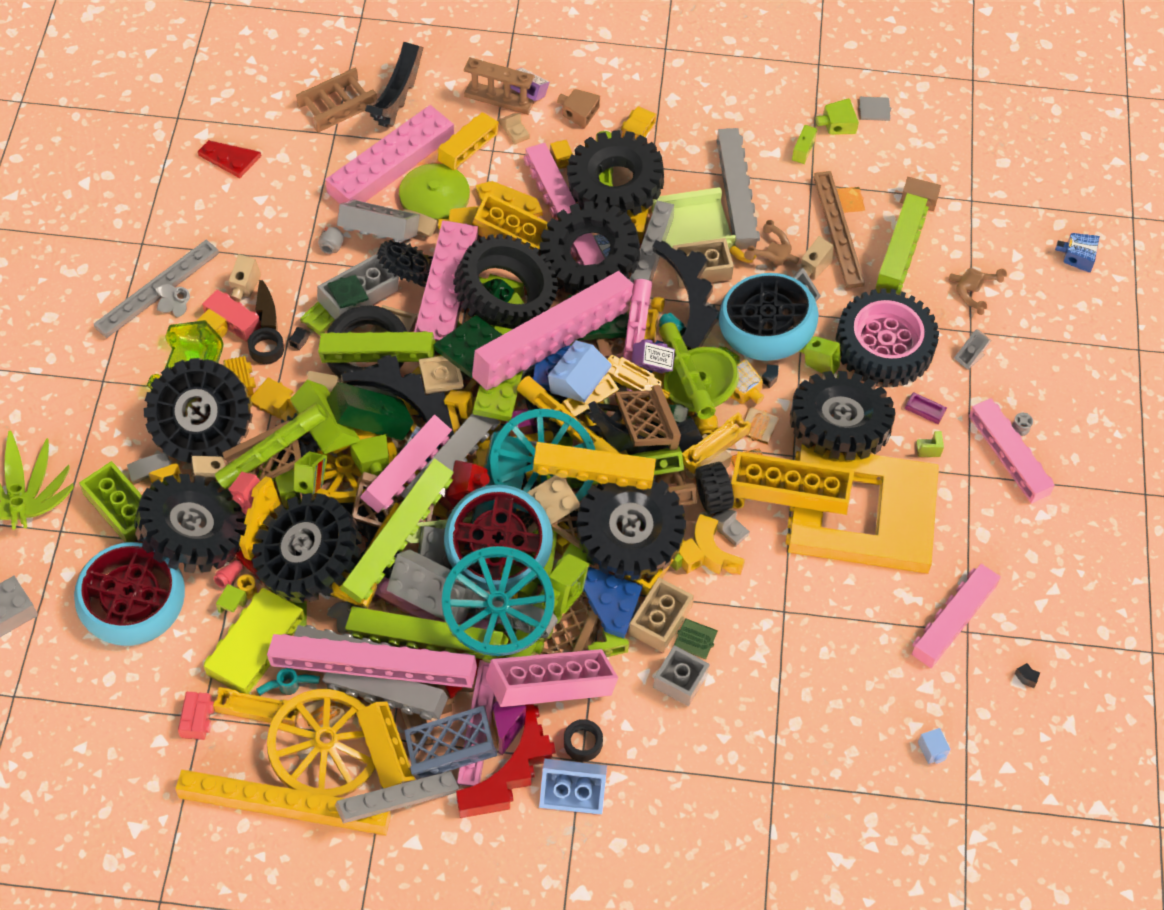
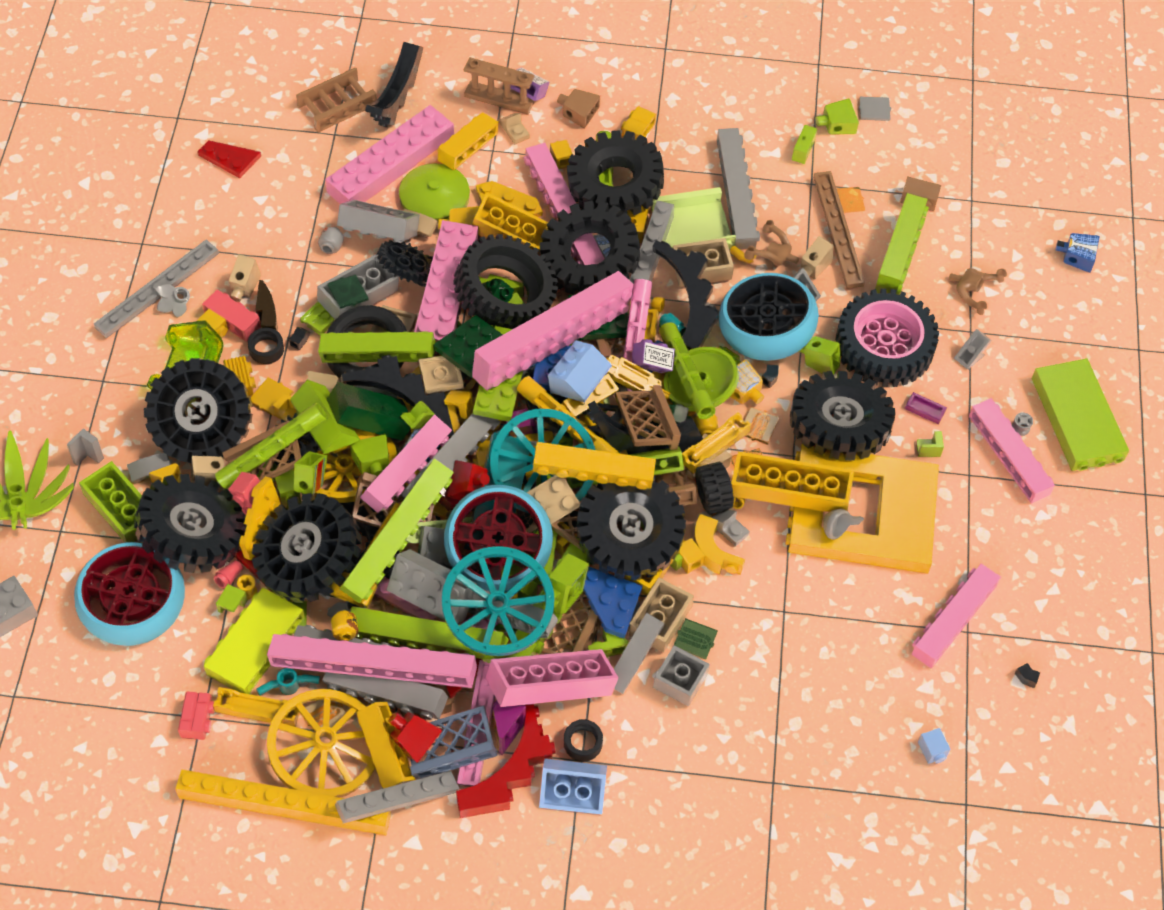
none -> light grey panel [67,428,104,465]
none -> yellow head [331,610,359,641]
none -> red torso [388,712,442,763]
none -> lime panel [401,401,435,429]
none -> light grey tile [614,613,665,694]
none -> light grey hat [823,509,864,540]
none -> lime brick [1031,358,1130,471]

